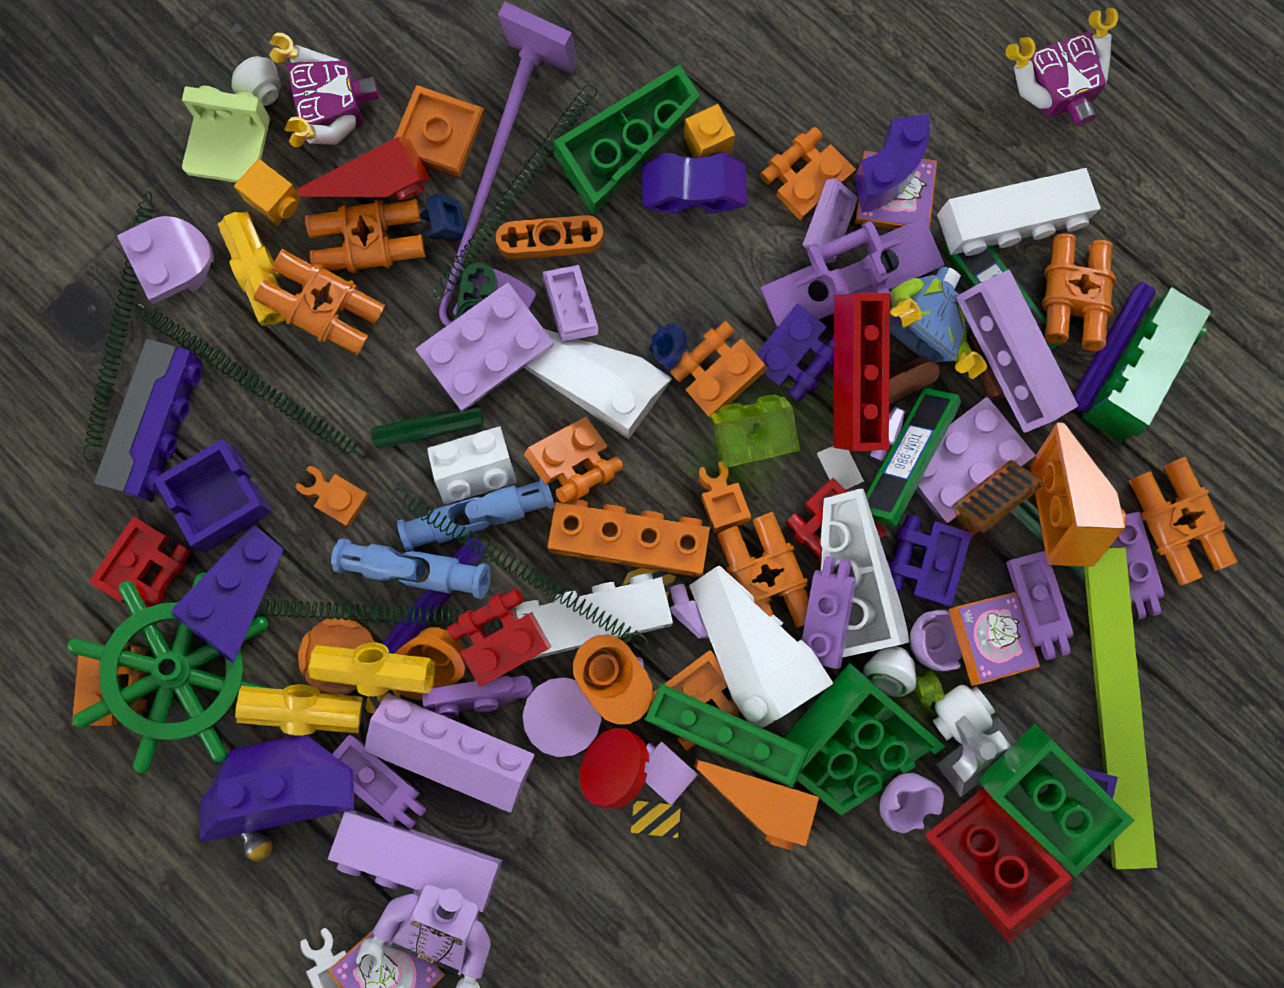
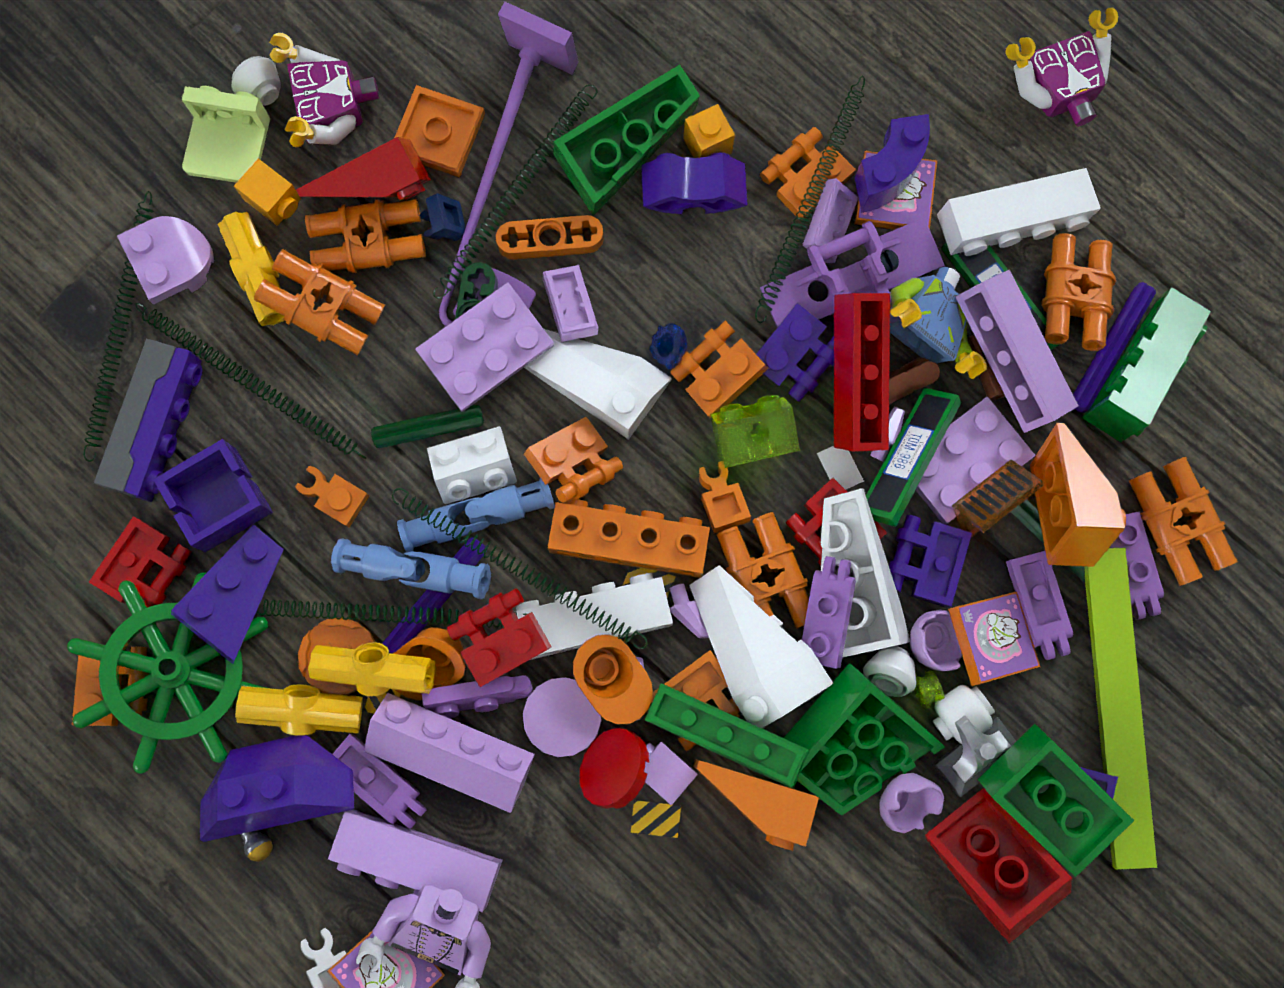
none -> dark green piece [755,75,865,323]

